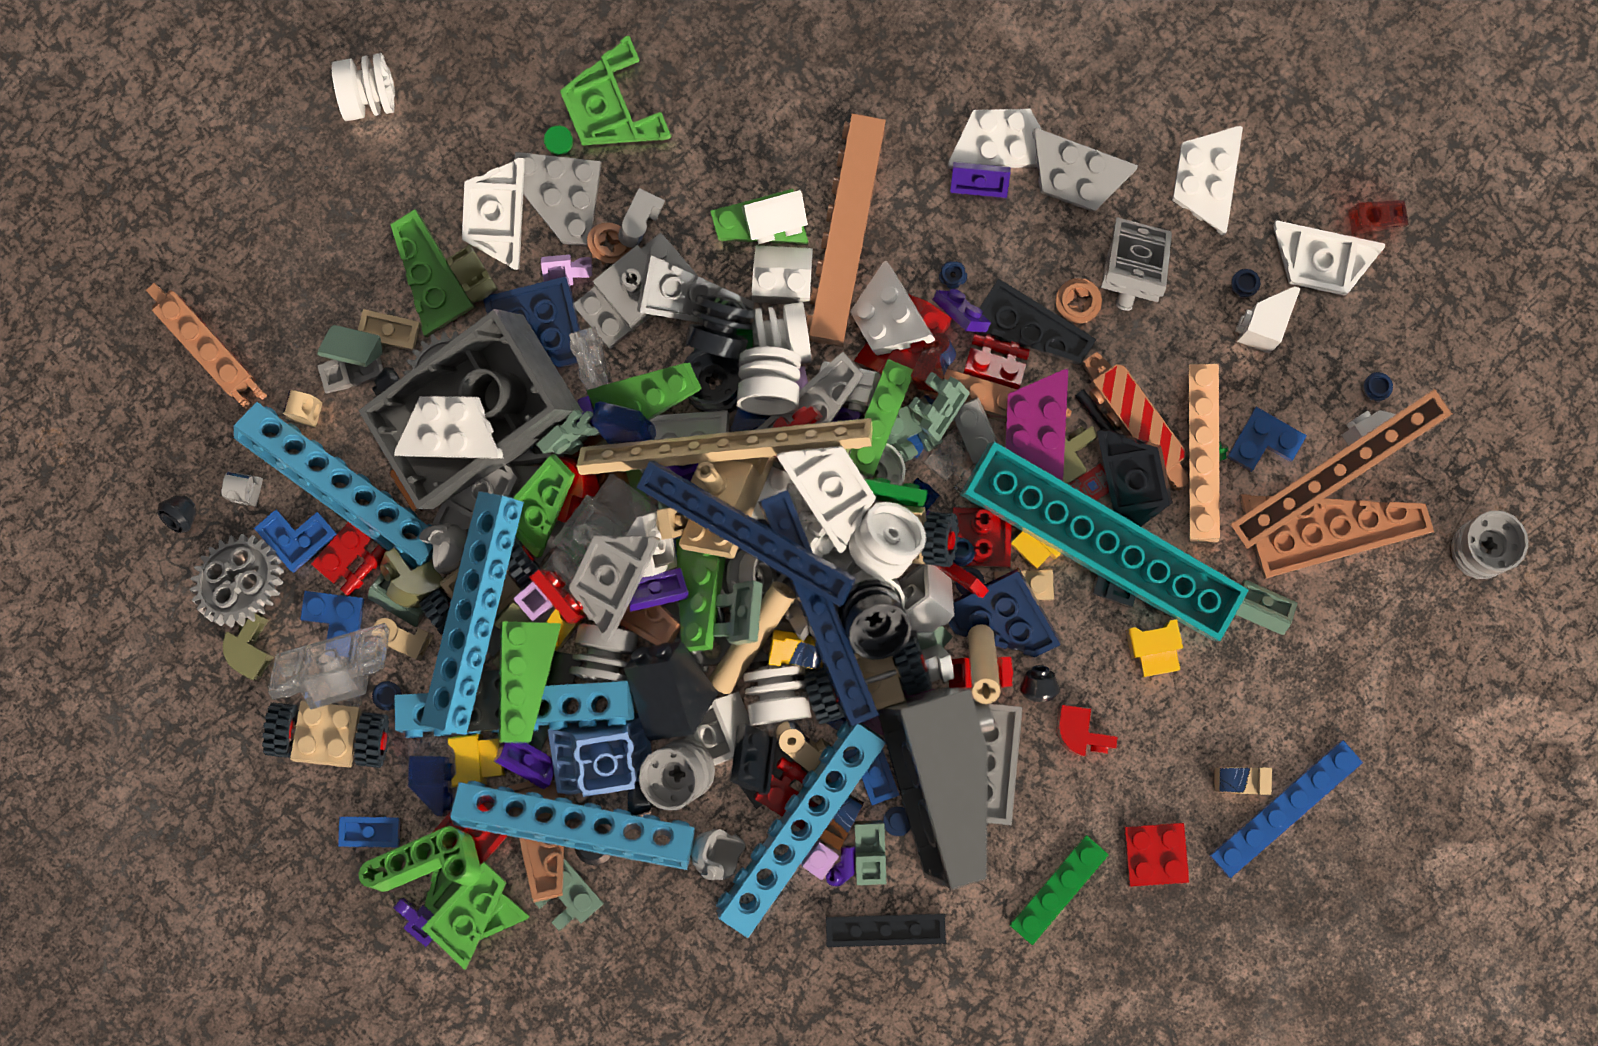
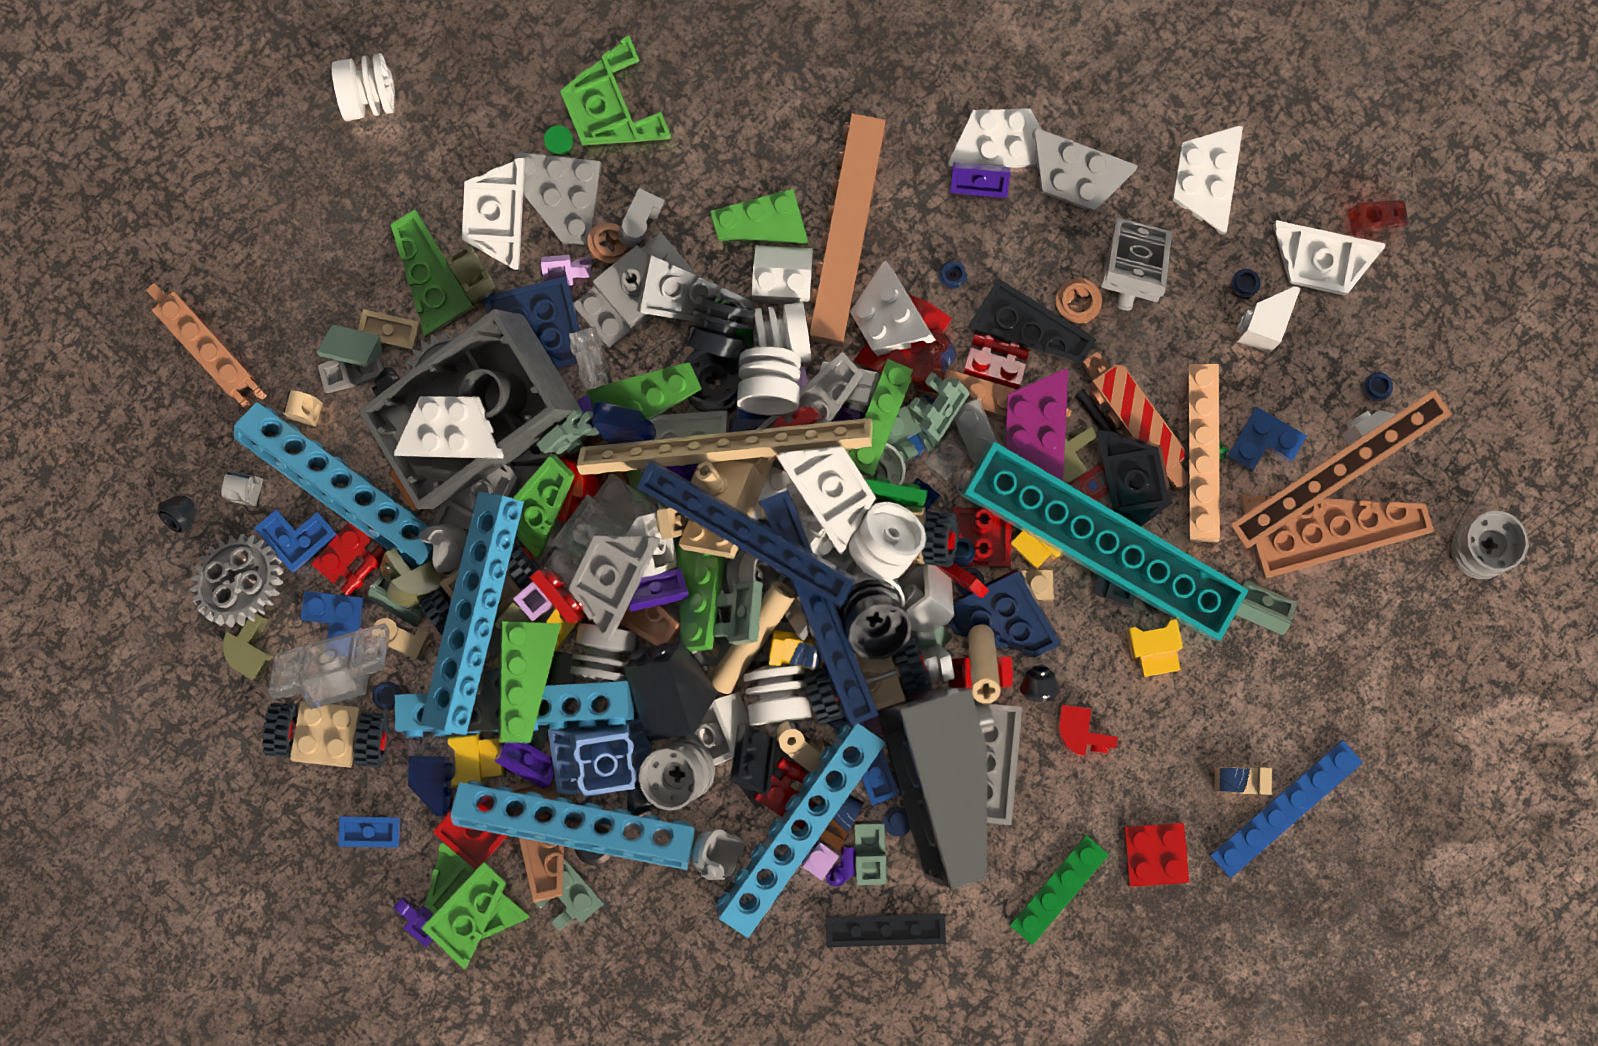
bright green beam [359,826,481,892] -> none
white slope [742,190,808,244] -> none
dark purple plate [932,289,991,332] -> none

